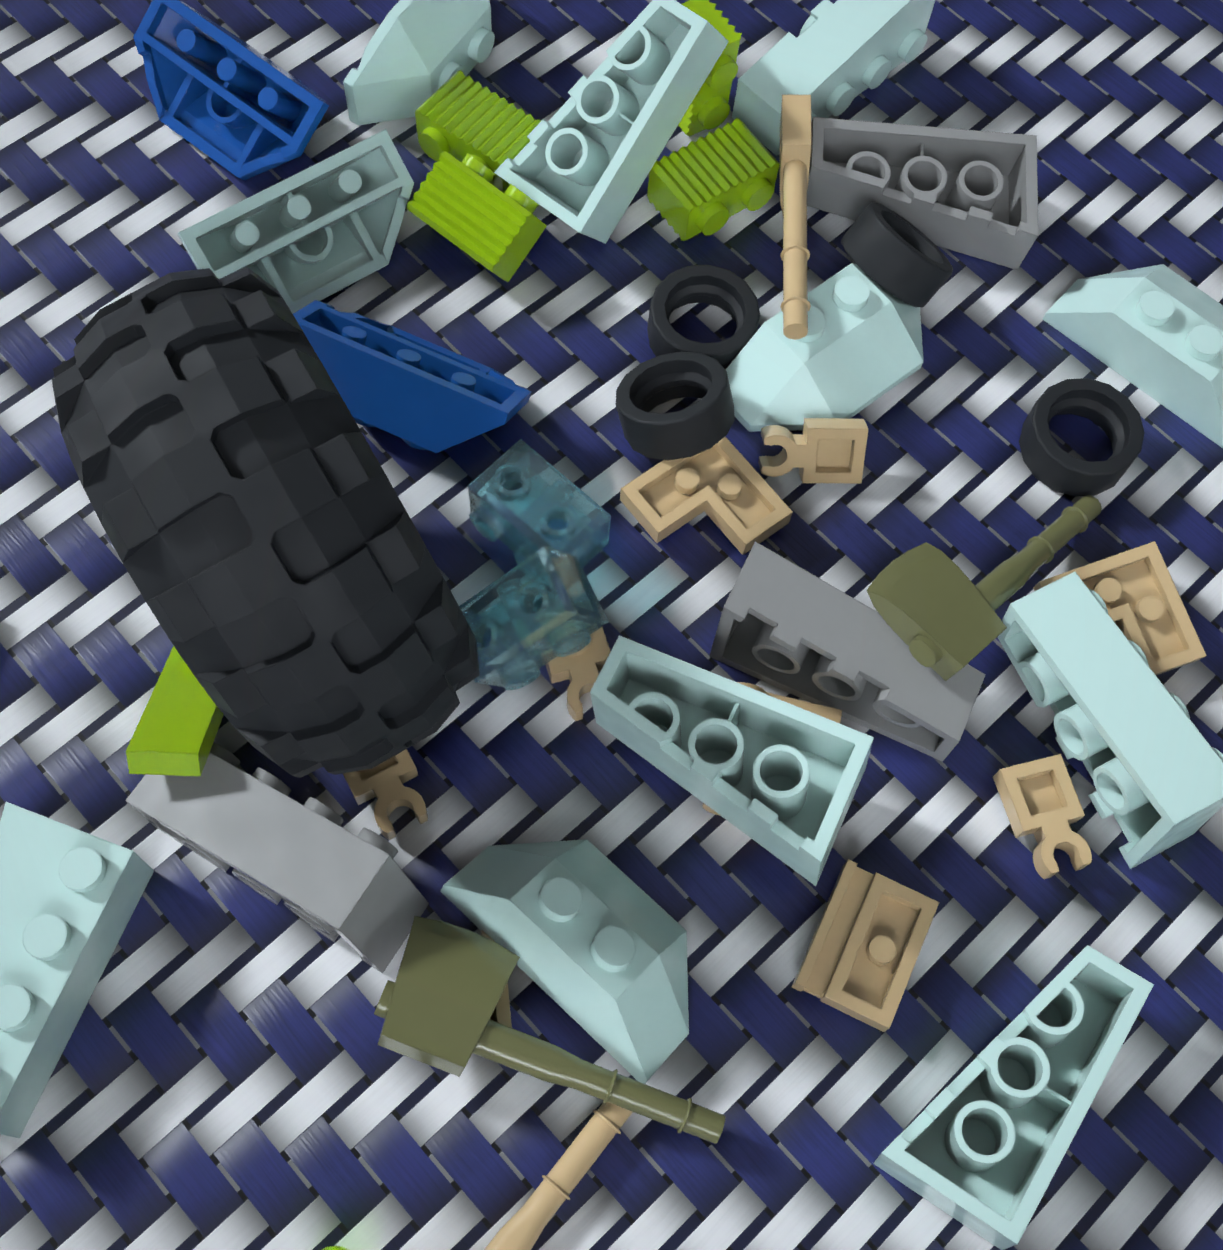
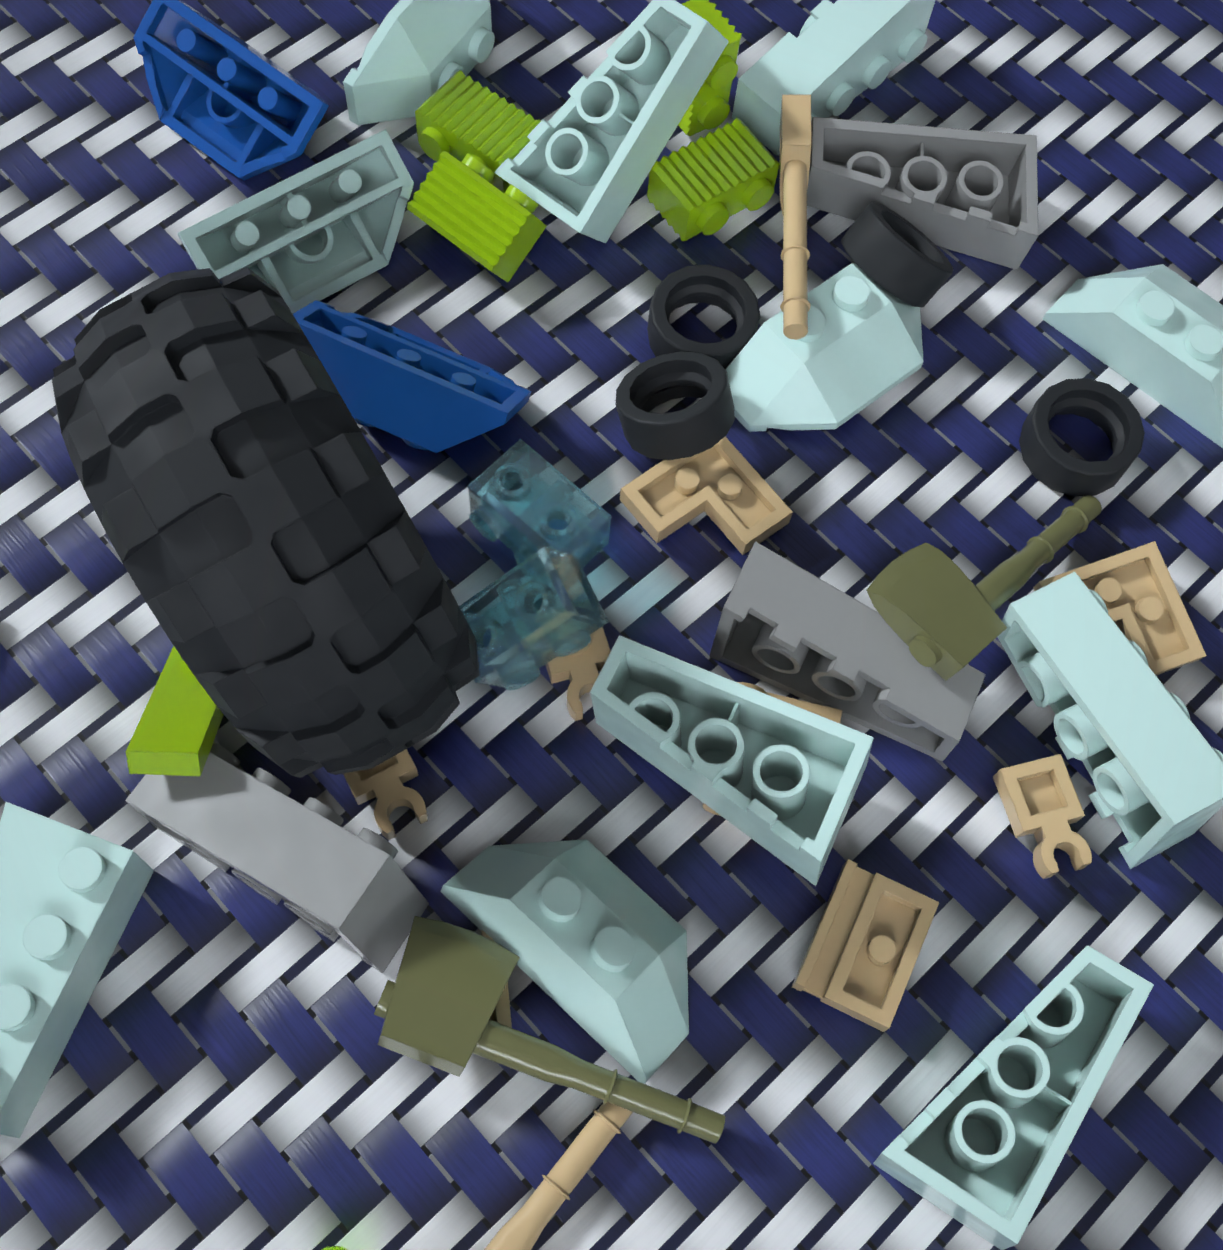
tan plate [758,418,868,484] -> none

